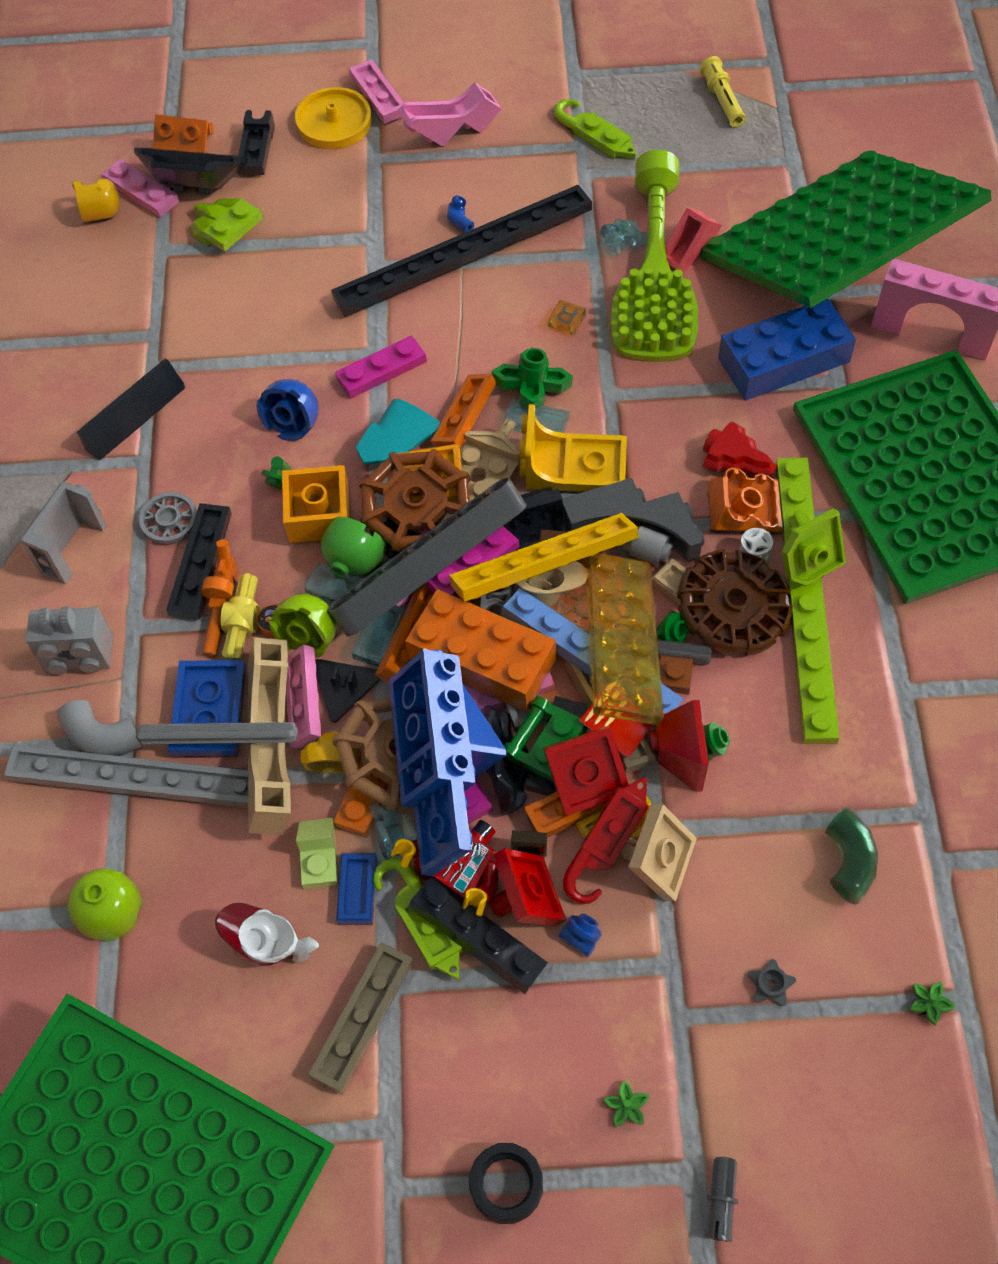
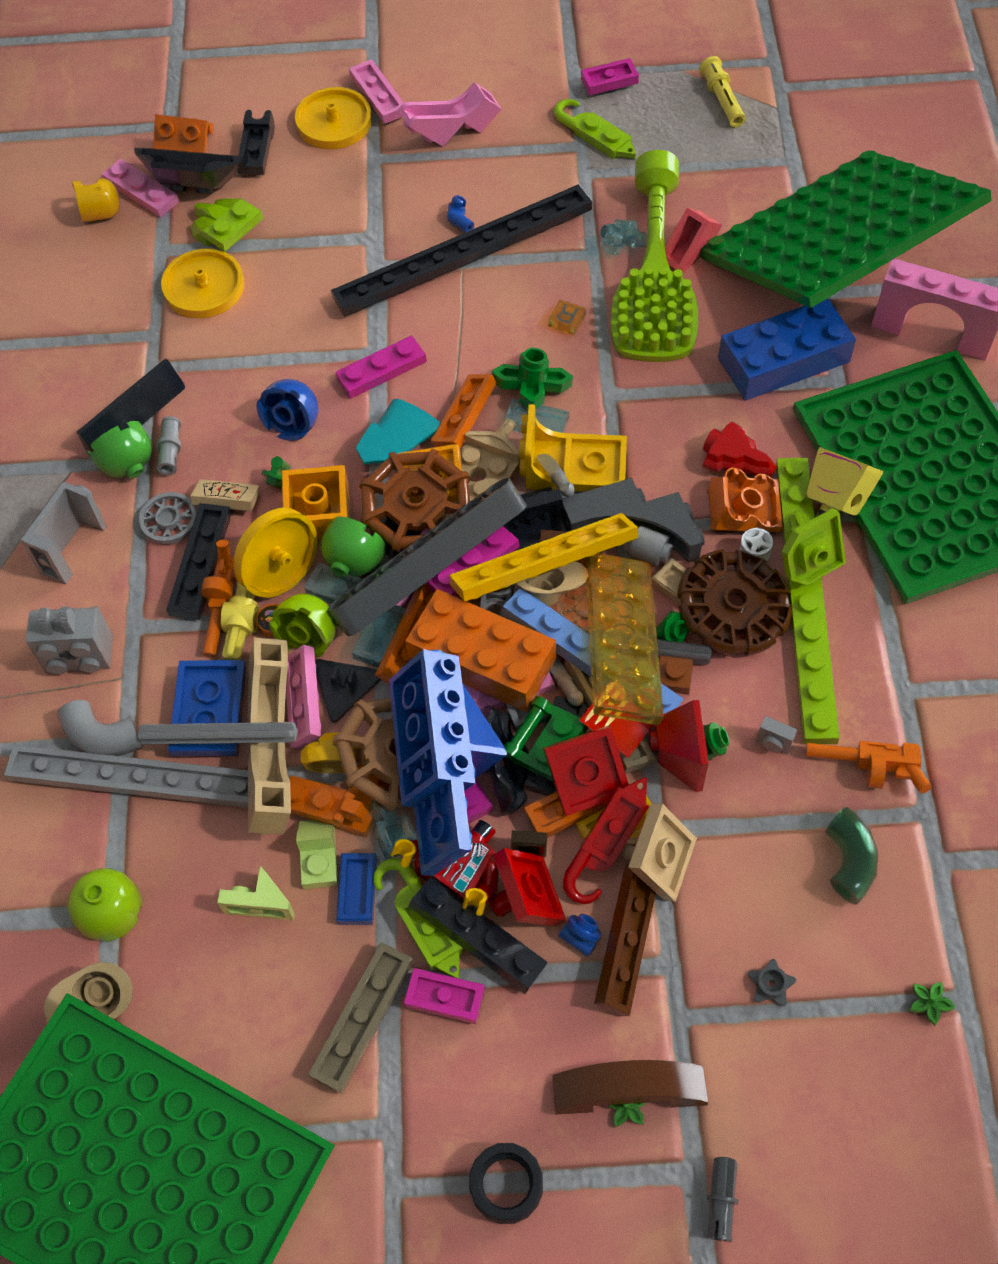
white hair [215,903,319,966] -> none
none -> tan piece [44,962,133,1023]
none -> bright green cylinder [87,421,152,479]
none -> light grey pin [156,416,181,475]
none -> yellow piece [161,248,244,318]
none -> tan tile [191,479,260,511]
none -> yellowish green slope [217,866,295,920]
none -> yellow piece [234,508,318,598]
none -> orange hinge [289,775,369,826]
none -> dark pink plate [404,968,485,1024]
none -> light grey piece [537,453,574,497]
none -> light grey piece [549,655,583,706]
none -> reddish brown slope [553,1060,708,1115]
none -> dark pink plate [581,58,639,96]
none -> reddish brown plate [594,865,656,1016]
none -> light grey plate [756,716,797,755]
none -> orange piece [805,740,932,794]
none -> light yellow torso [806,447,883,517]

